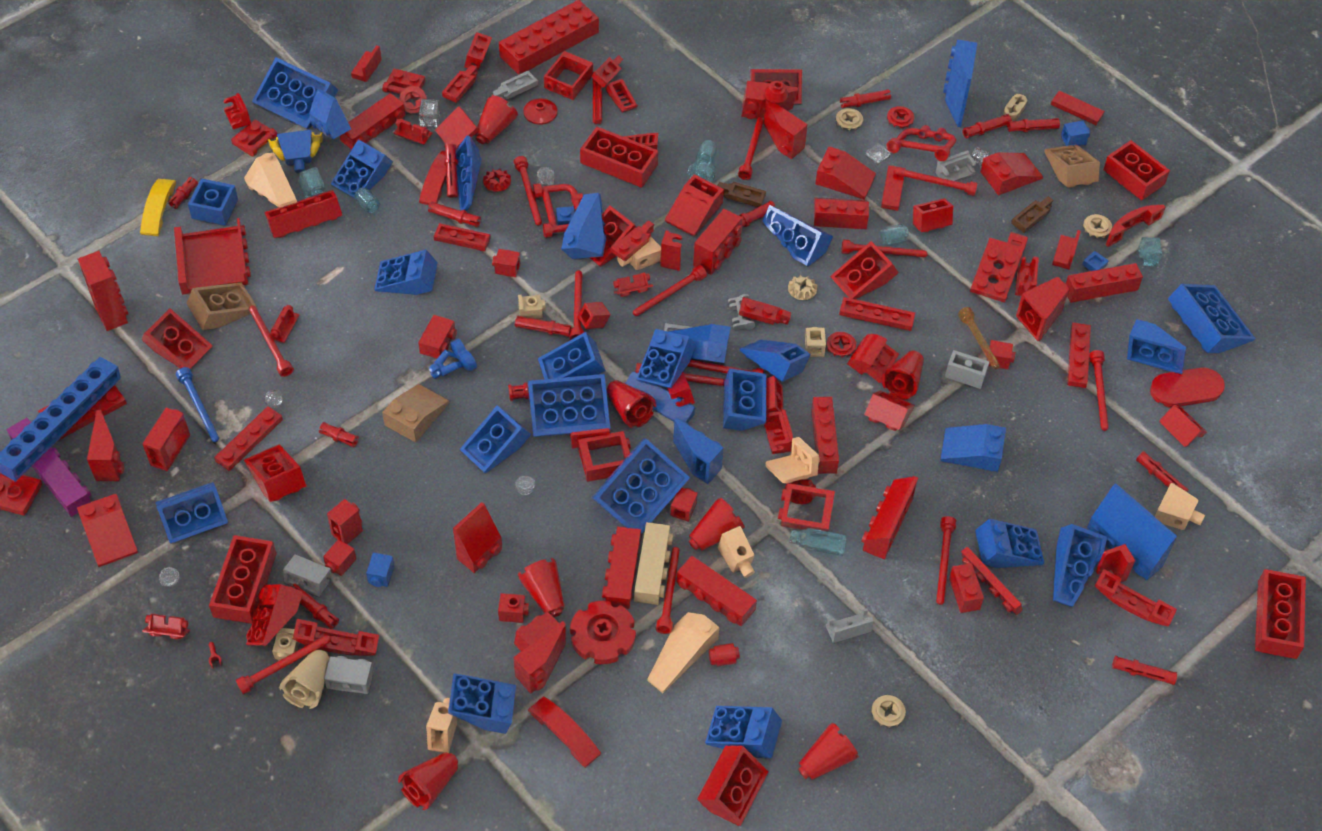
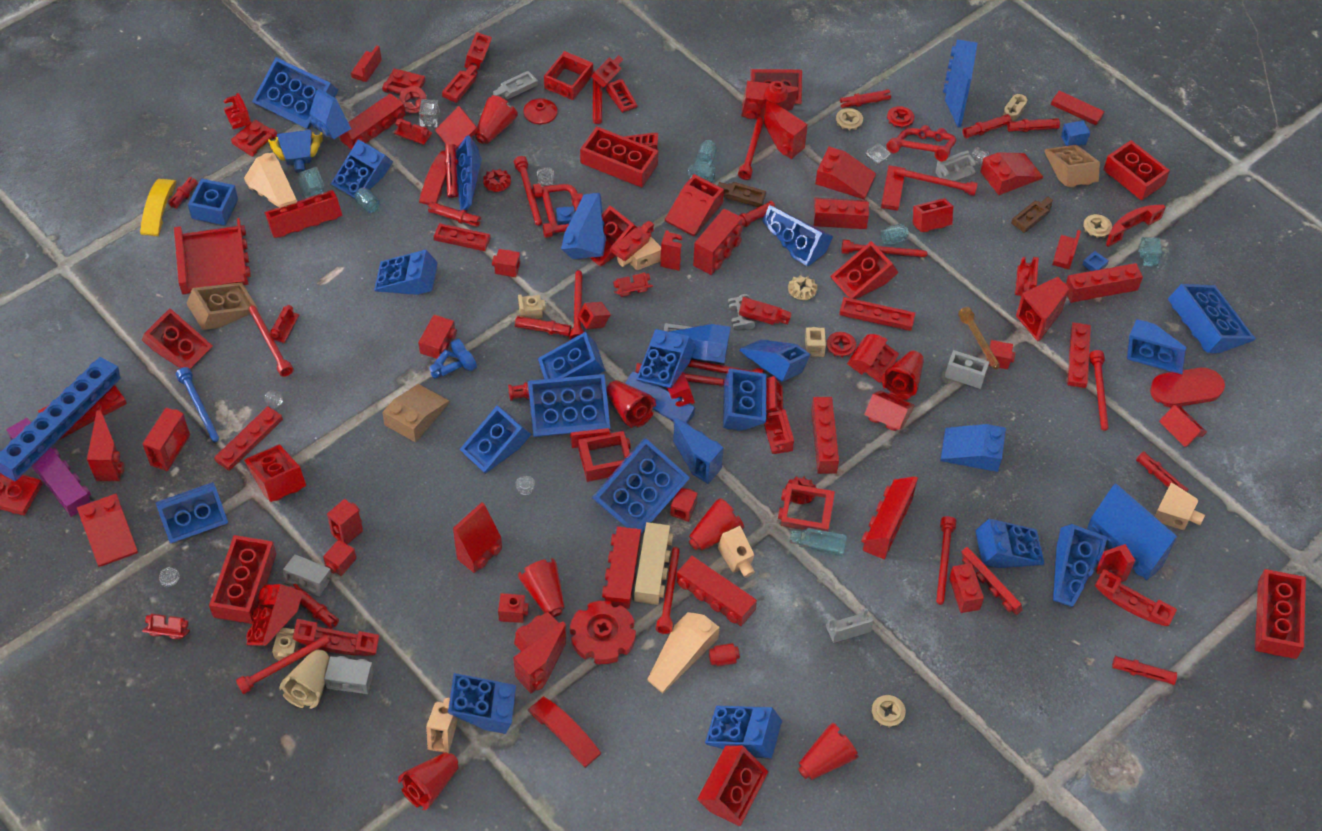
red brick [77,250,129,331] -> none
red hand [209,642,223,669] -> none
red pin [319,422,359,447] -> none
blue brick [366,553,395,587] -> none
red brick [499,0,599,75] -> none
red piece [633,265,707,316] -> none
light nougat bracket [765,437,820,484] -> none
red hinge [970,232,1028,303] -> none

